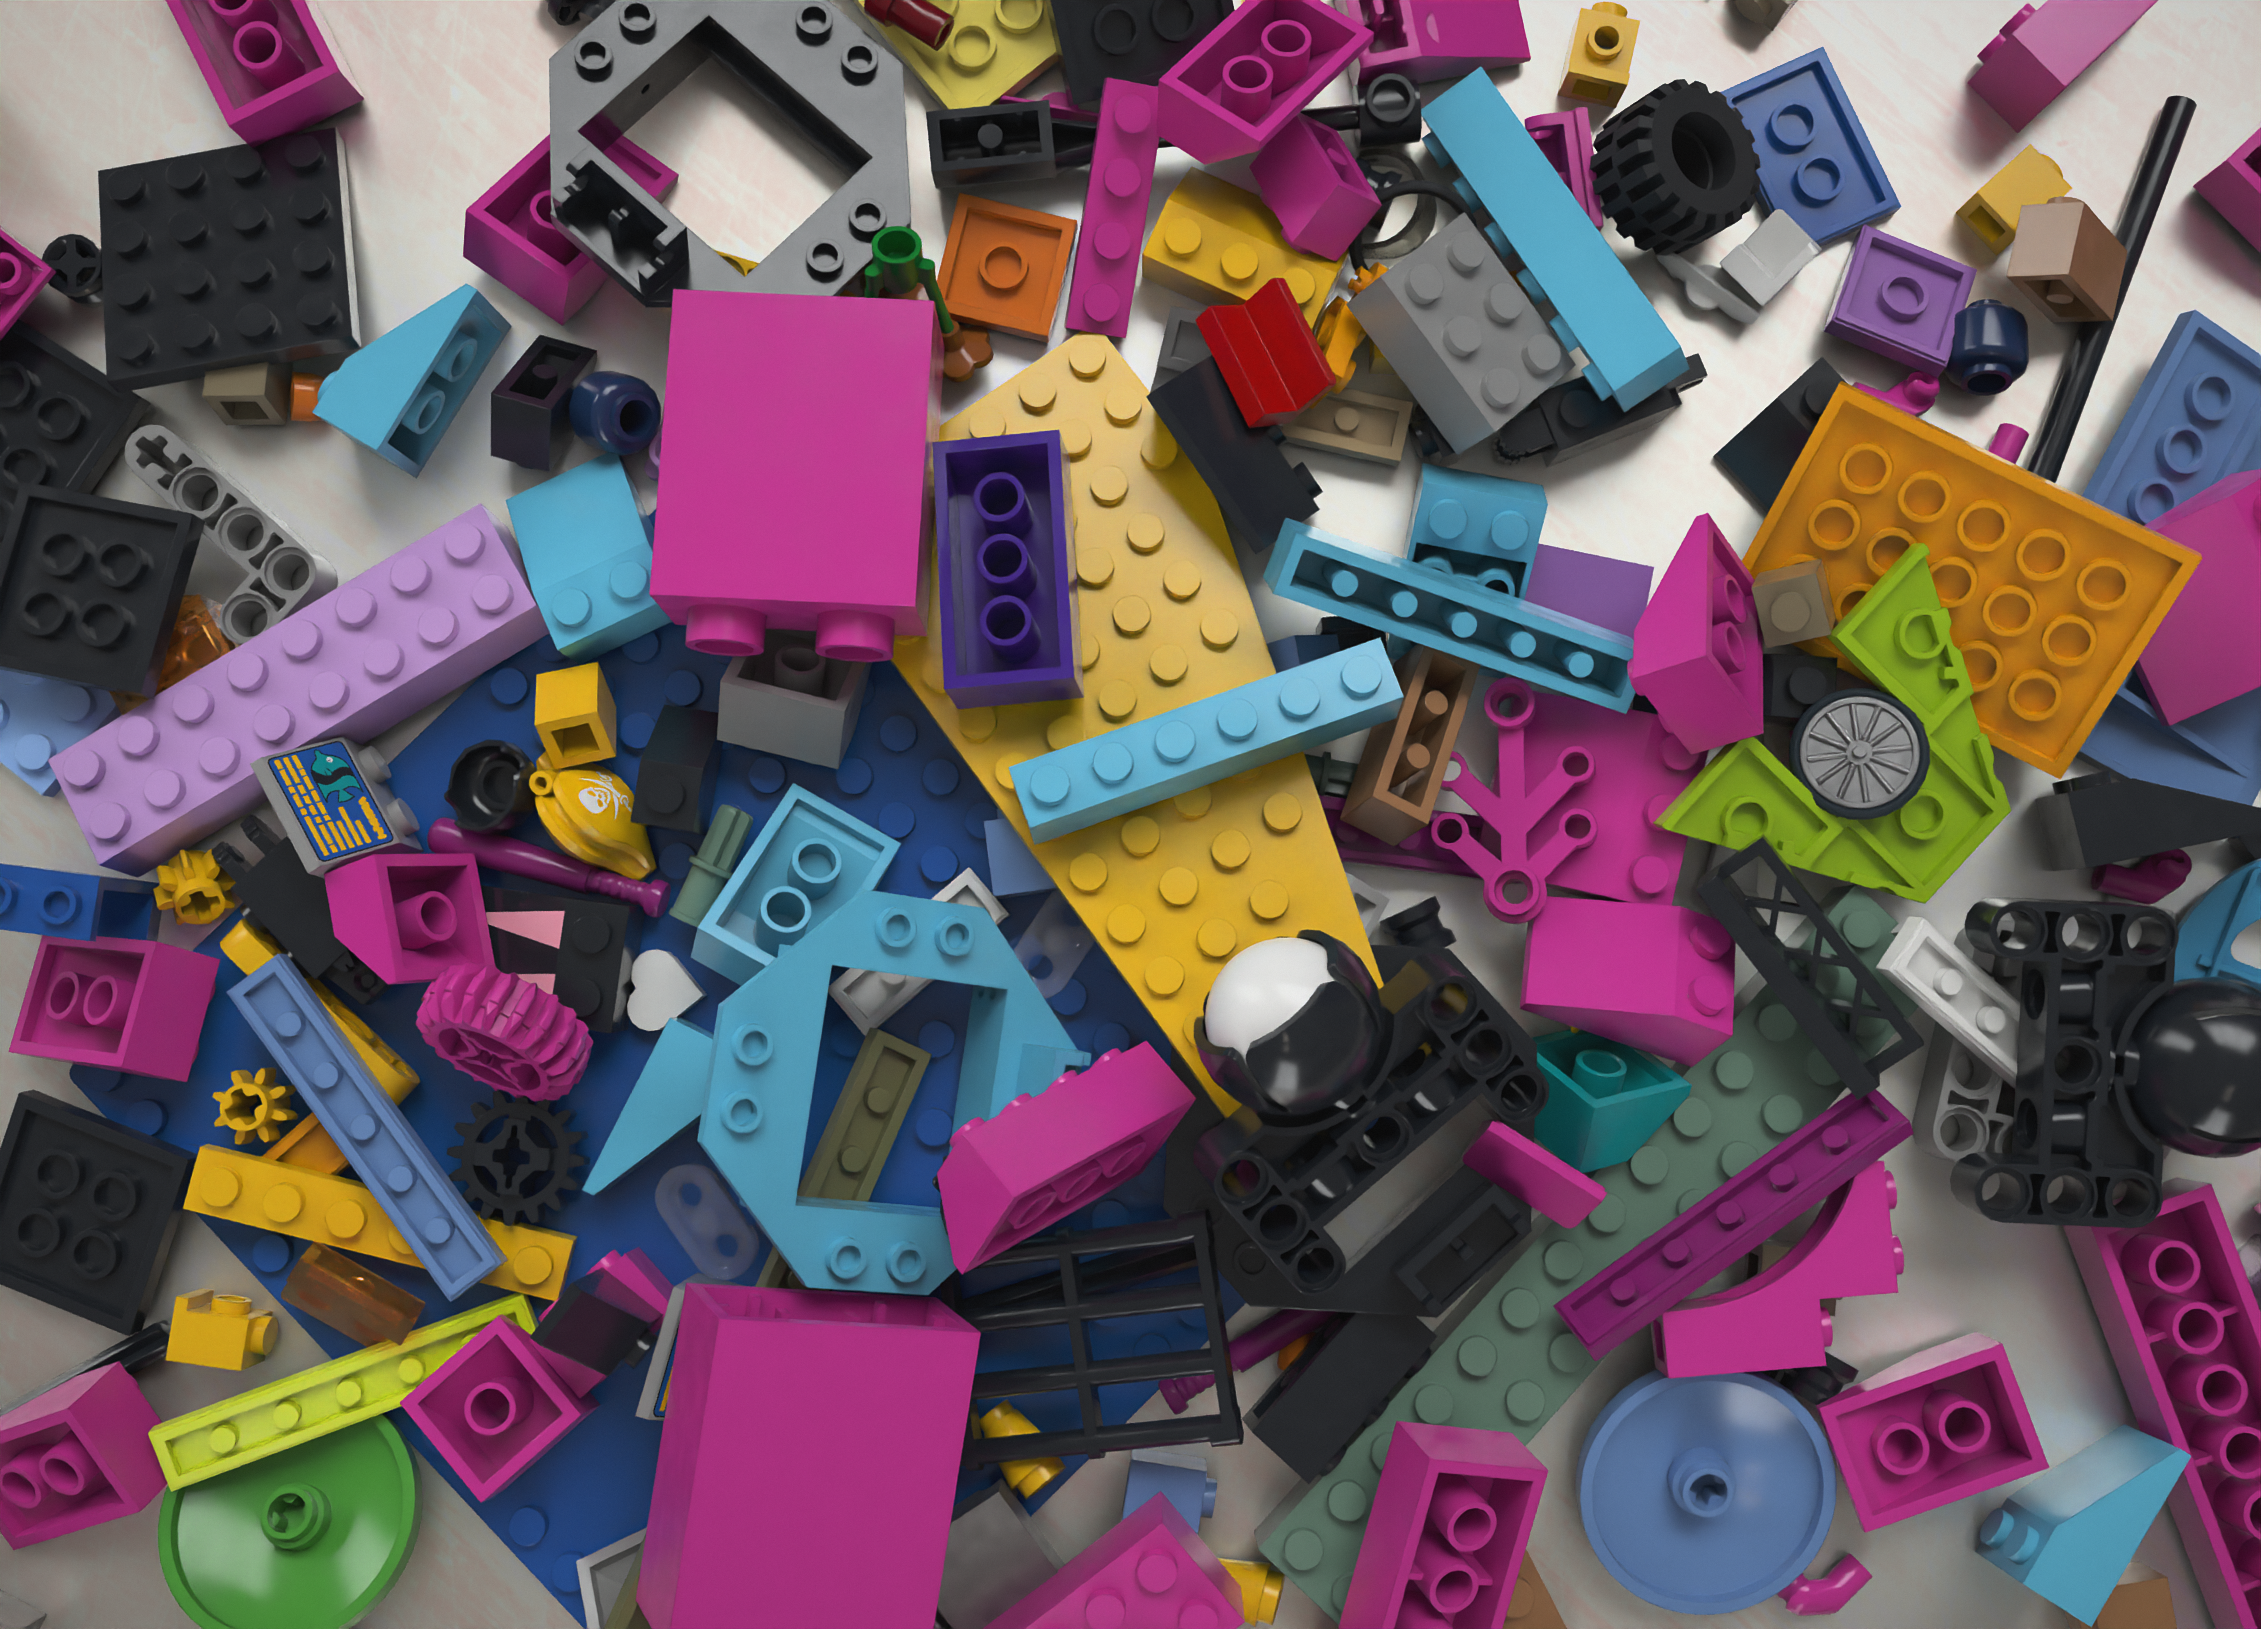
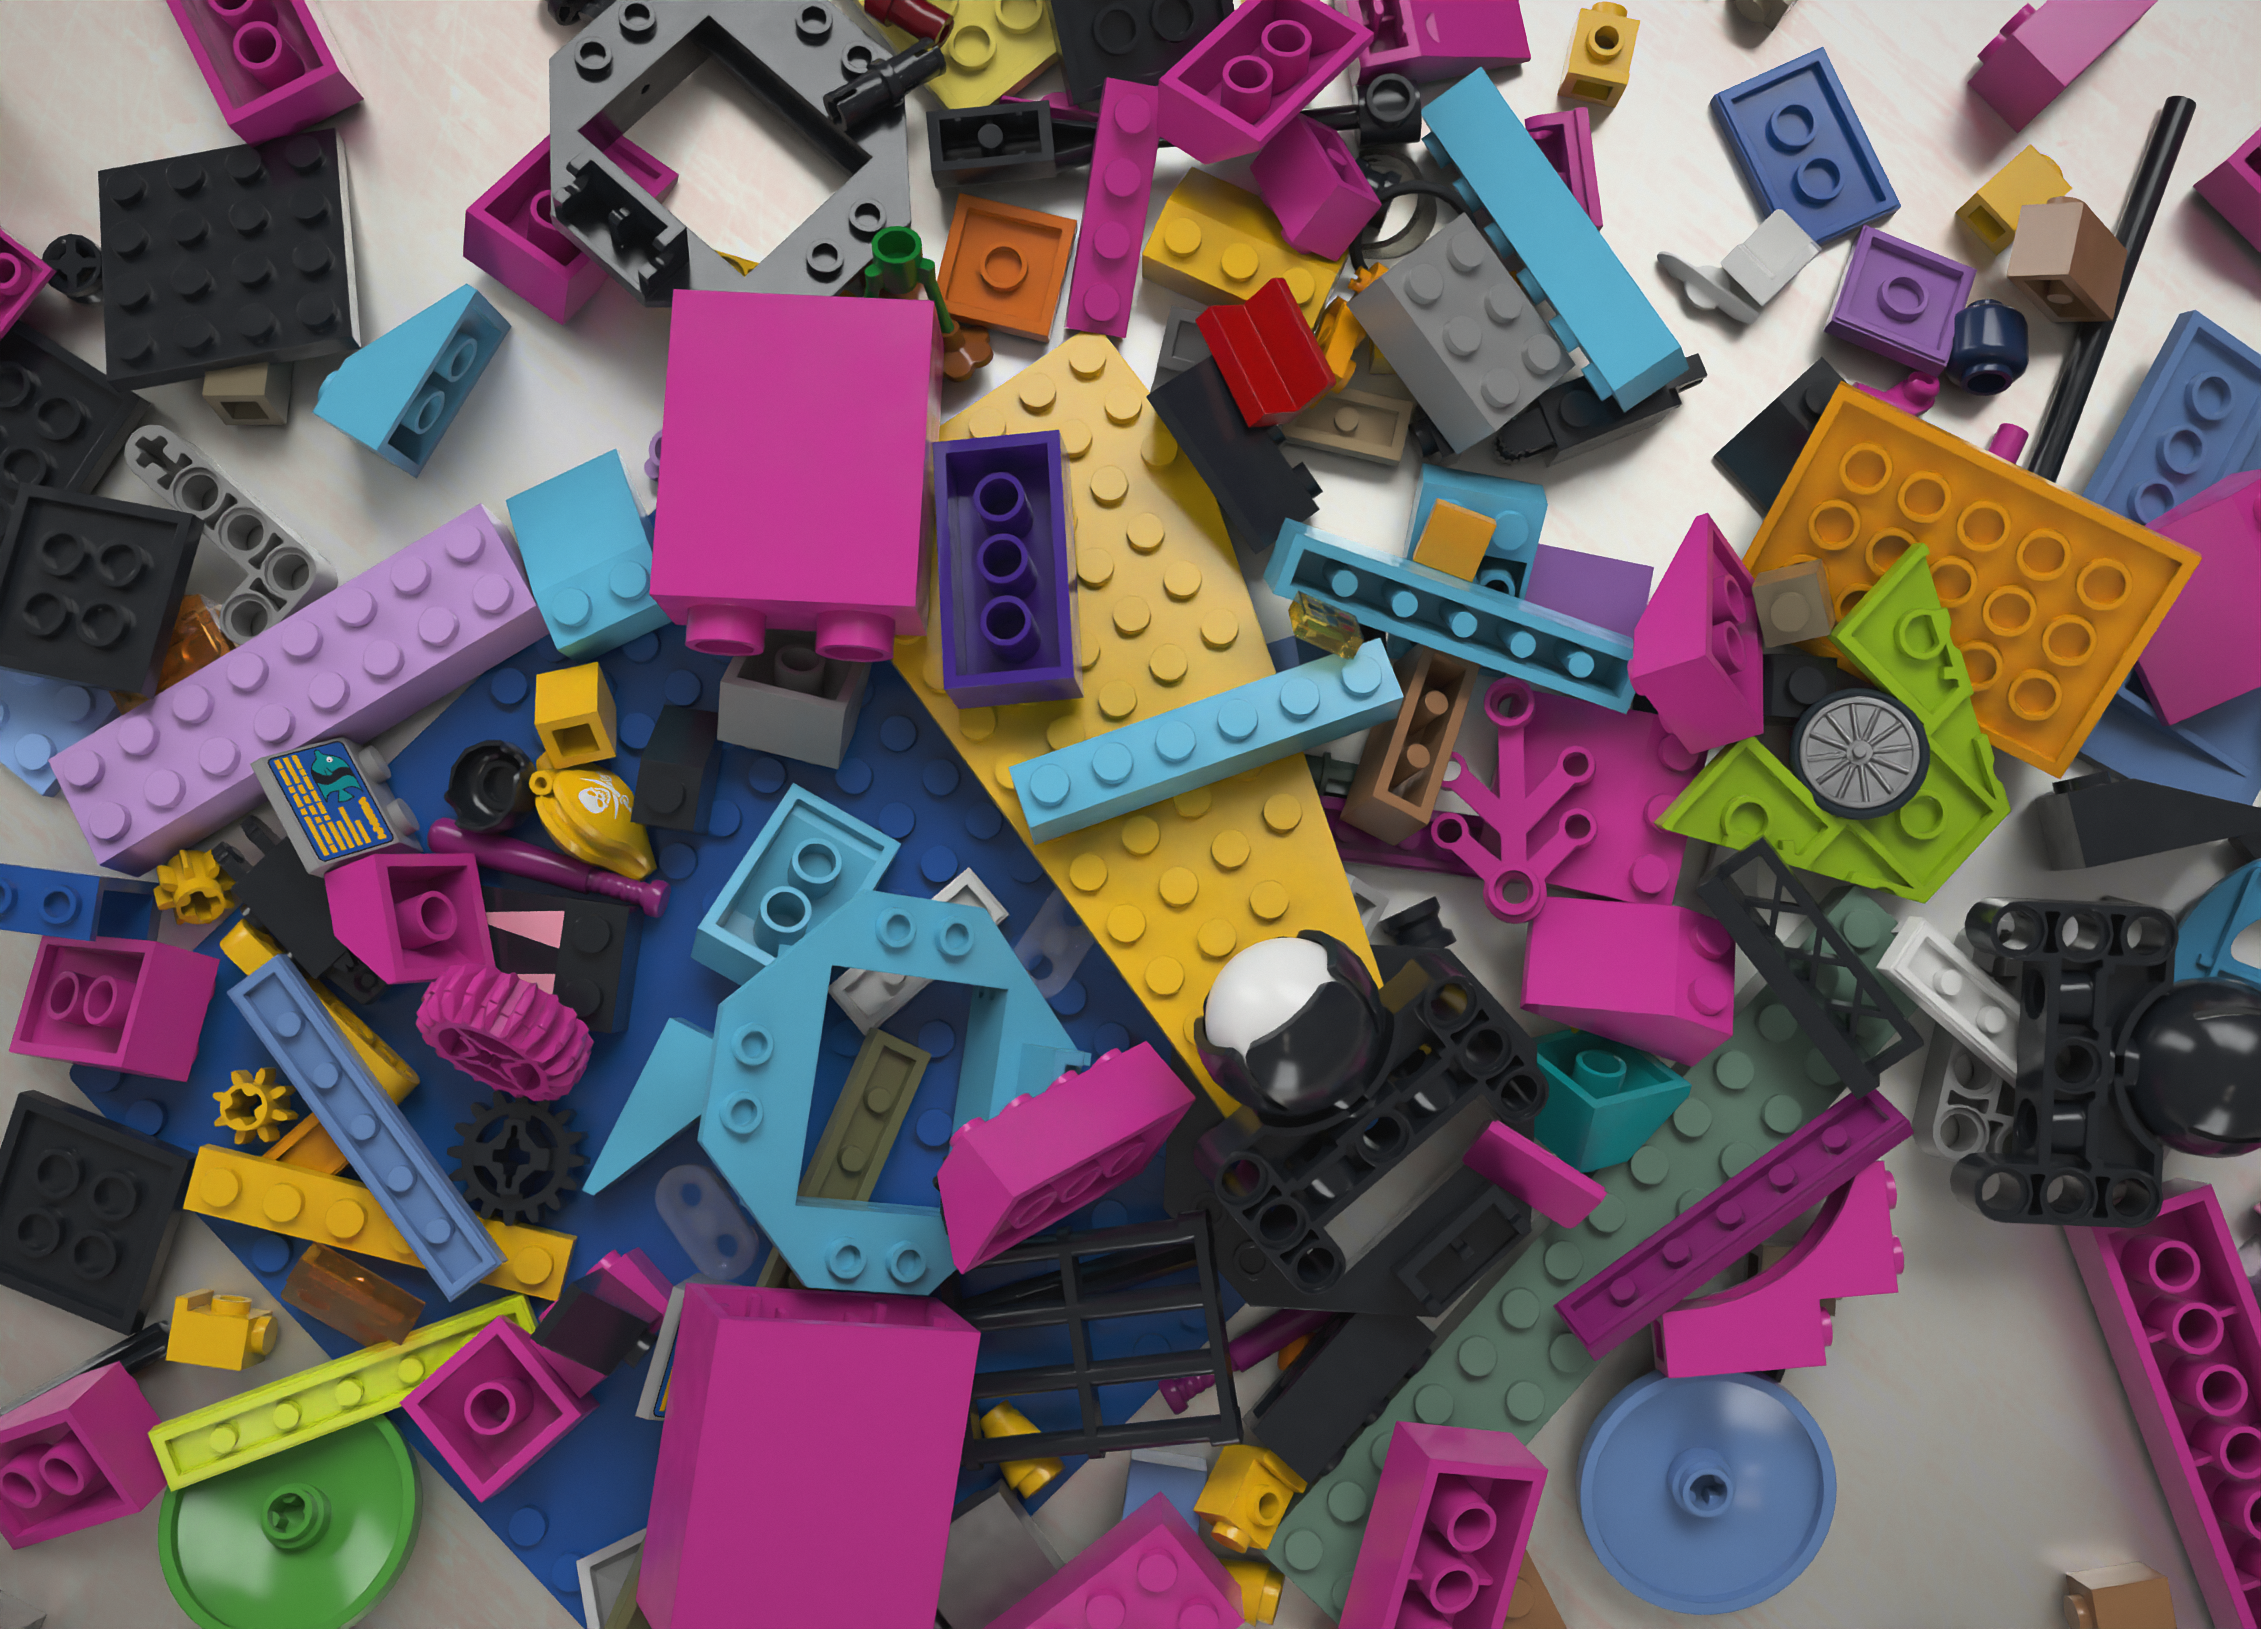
orange hinge [290,371,325,422] -> none
black slope [491,335,597,472] -> none
dark blue head [569,371,662,455] -> none
white tile [627,949,707,1031] -> none
sand green axle [669,804,753,927] -> none
medium blue brick [984,809,1058,899] -> none
black tyre [1590,79,1761,256] -> none
dark pink arm [1777,1553,1873,1616] -> none
black wheel [1780,1352,1859,1405] -> none
dark pink slope [1816,1331,2050,1533] -> none
medium azure slope [1975,1424,2191,1627] -> none
dark pink arm [2091,849,2192,905] -> none
none -> black pin [823,37,947,132]
none -> yellow brick [1193,1444,1308,1553]
none -> clear yellow tile [1288,591,1364,660]
none -> light orange tile [1413,498,1497,582]

